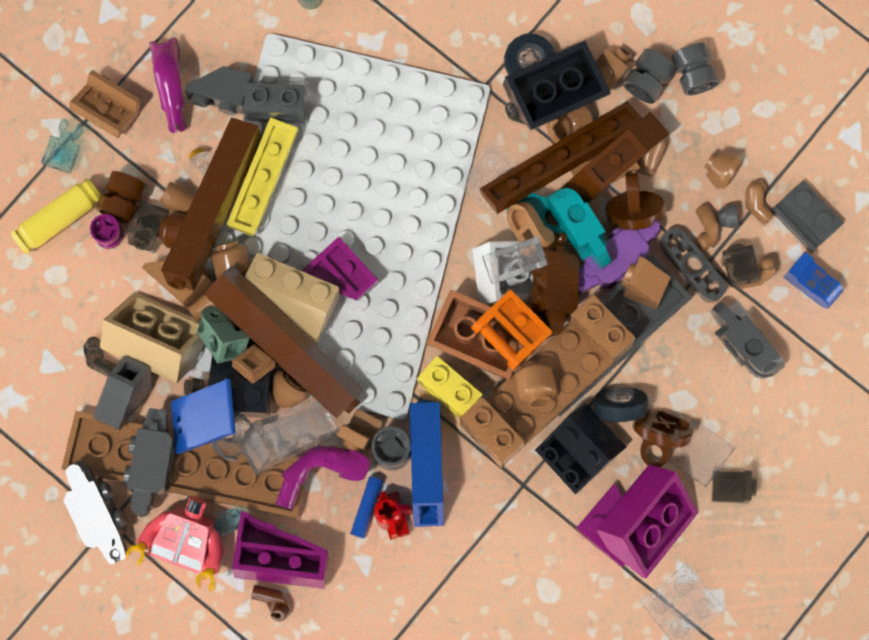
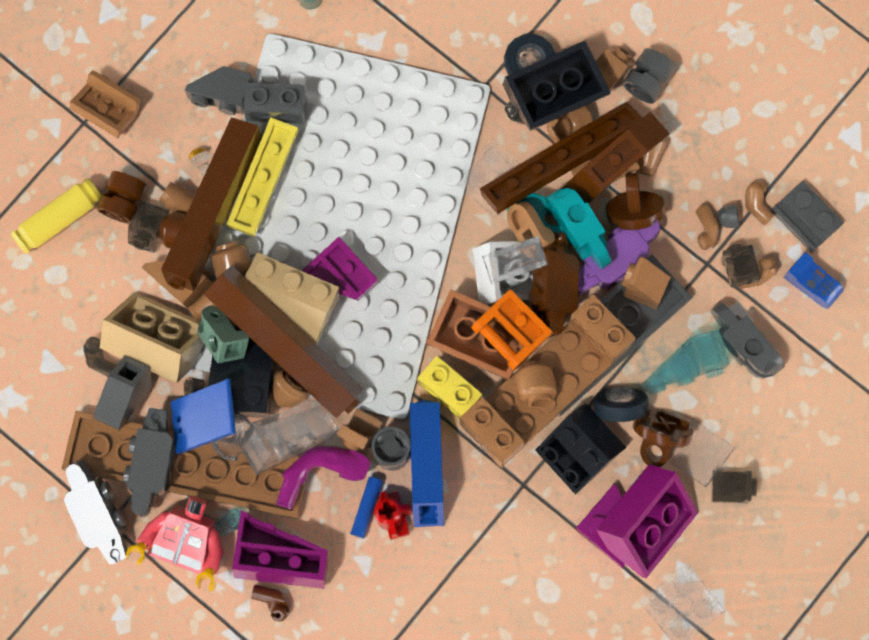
clear light blue plate [41,118,83,174] -> none
magenta wheel [90,214,124,250] -> none
magenta piece [149,37,187,133] -> none
medium nougat tile [232,344,275,384] -> none
dark grey beam [660,228,726,303] -> none
dark grey wheel [672,43,721,96] -> none
medium nougat cone [704,151,741,189] -> none
none -> clear light blue slope [640,329,730,395]

